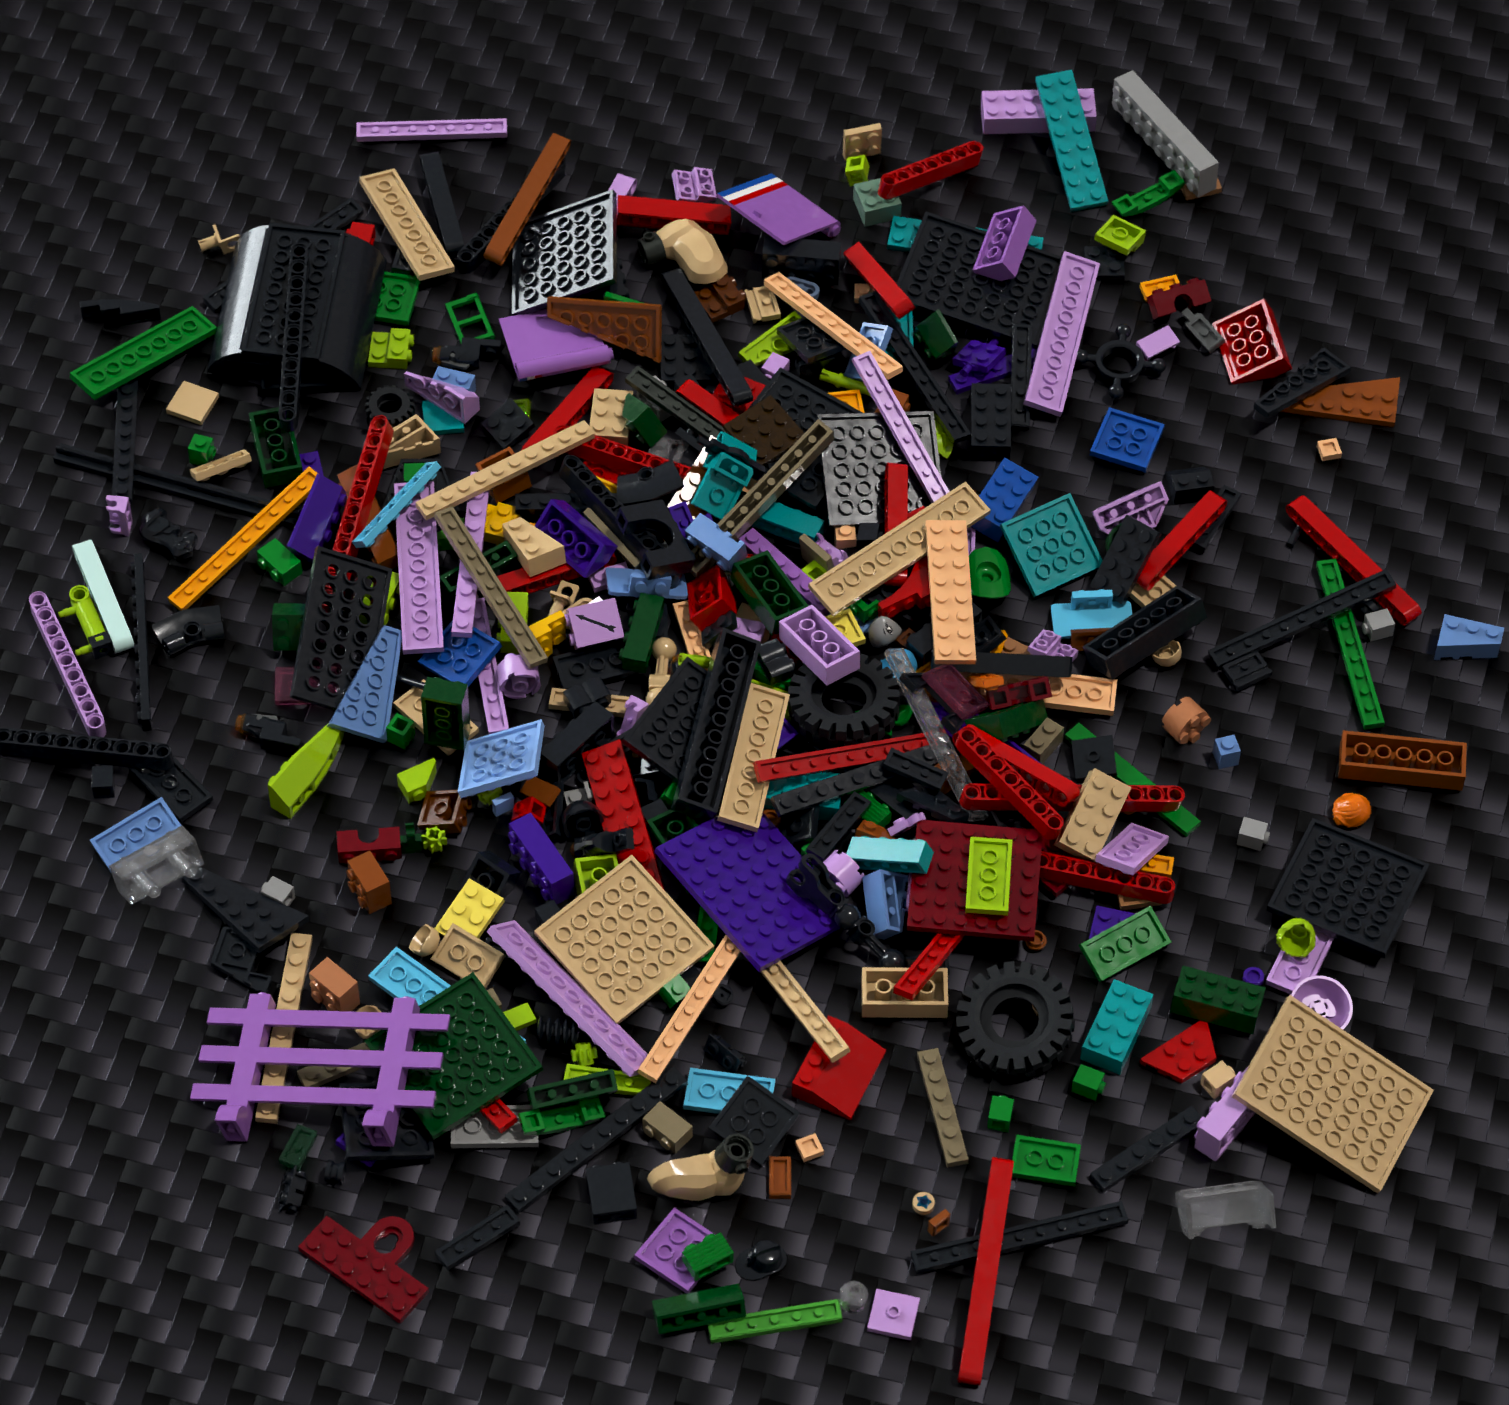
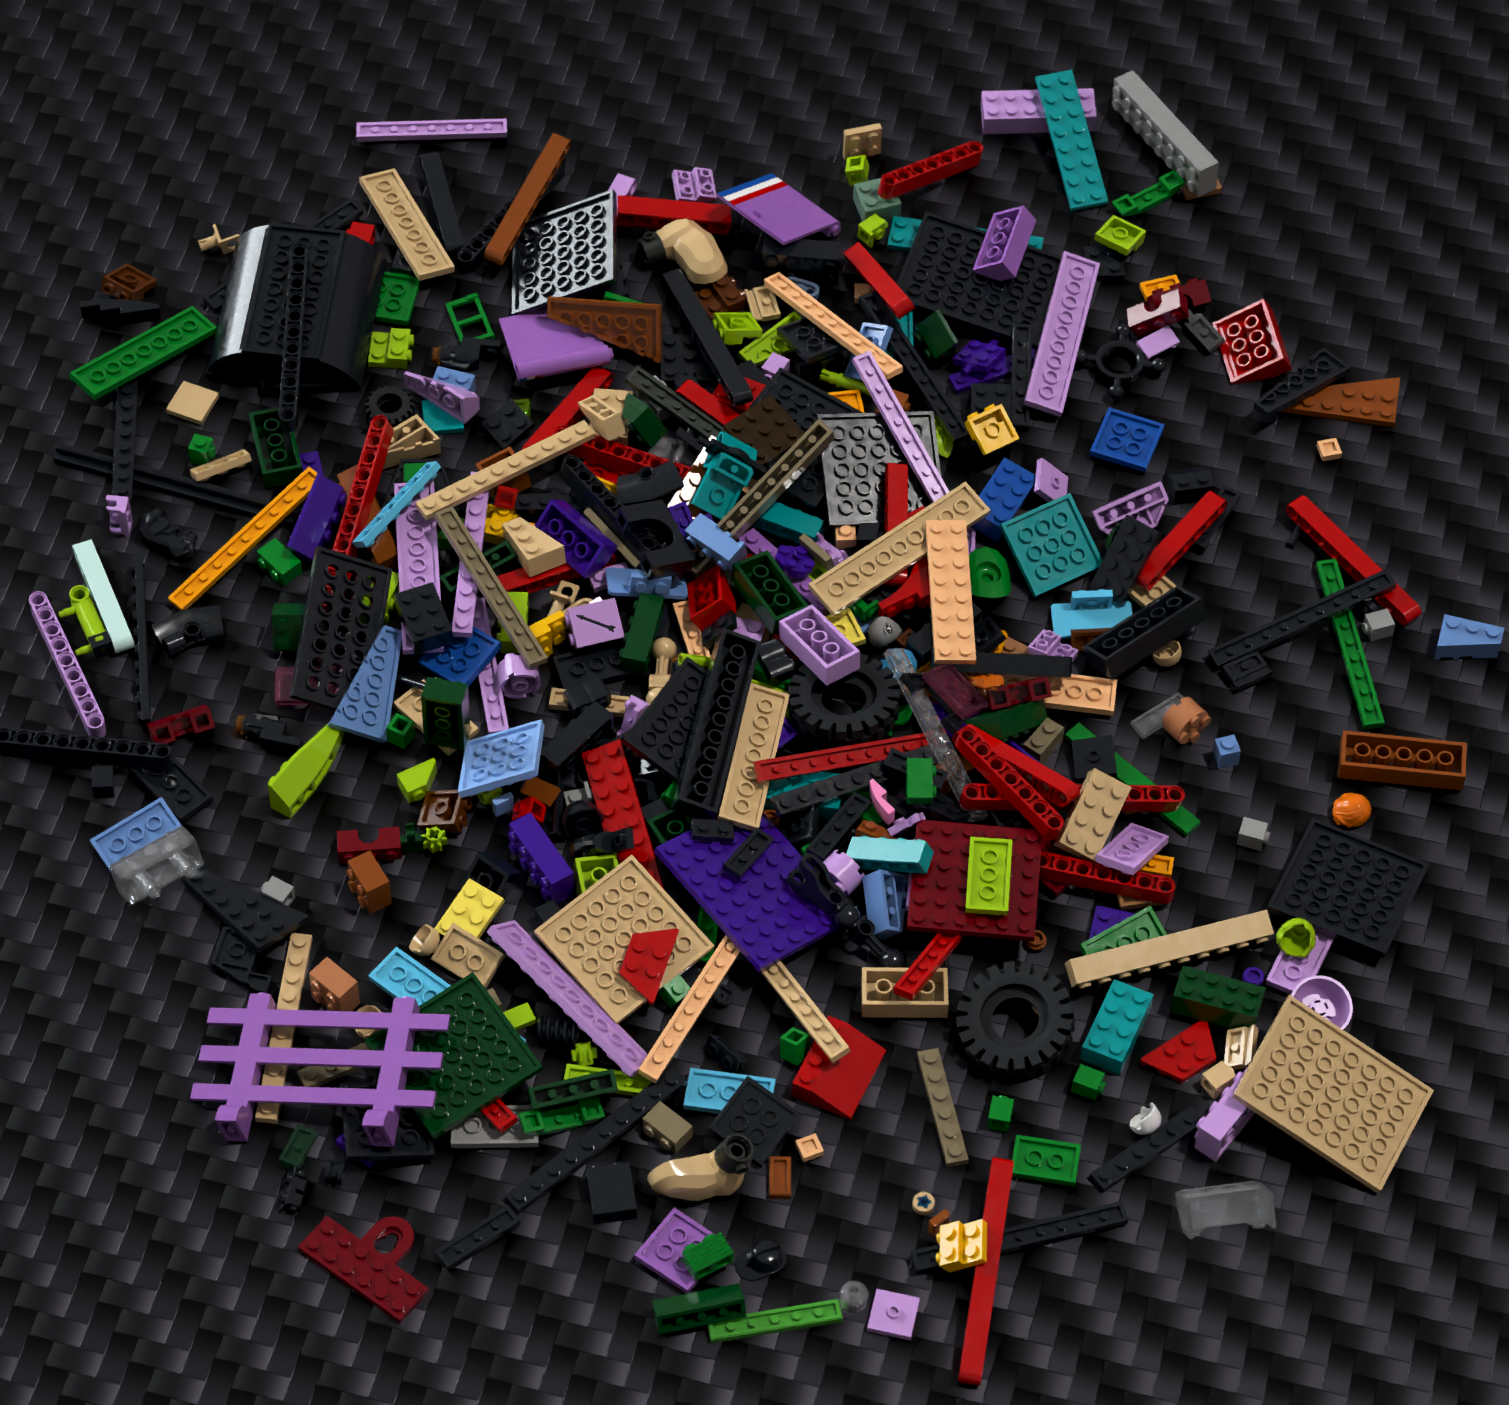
none -> reddish brown plate [101,263,157,301]
none -> dark red arch [147,704,215,744]
none -> black brick [394,582,454,655]
none -> red plate [494,485,518,510]
none -> tan slope [577,395,626,441]
none -> red wing [619,928,679,1006]
none -> black plate [690,819,735,843]
none -> lime plate [711,312,763,346]
none -> black plate [722,827,774,880]
none -> dark purple plate [774,545,815,578]
none -> green brick [780,1027,810,1066]
none -> lime brick [858,213,888,248]
none -> bright pink slope [869,779,895,825]
none -> green brick [906,758,937,805]
none -> yellow plate [936,1219,987,1273]
none -> yellow plate [964,404,1020,456]
none -> lavender plate [1034,458,1068,502]
none -> tan brick [1065,910,1274,989]
none -> dark red arch [1127,289,1189,337]
none -> white hair [1129,1103,1162,1135]
none -> clear tile [1130,692,1184,739]
none -> tan plate [1224,1025,1258,1070]

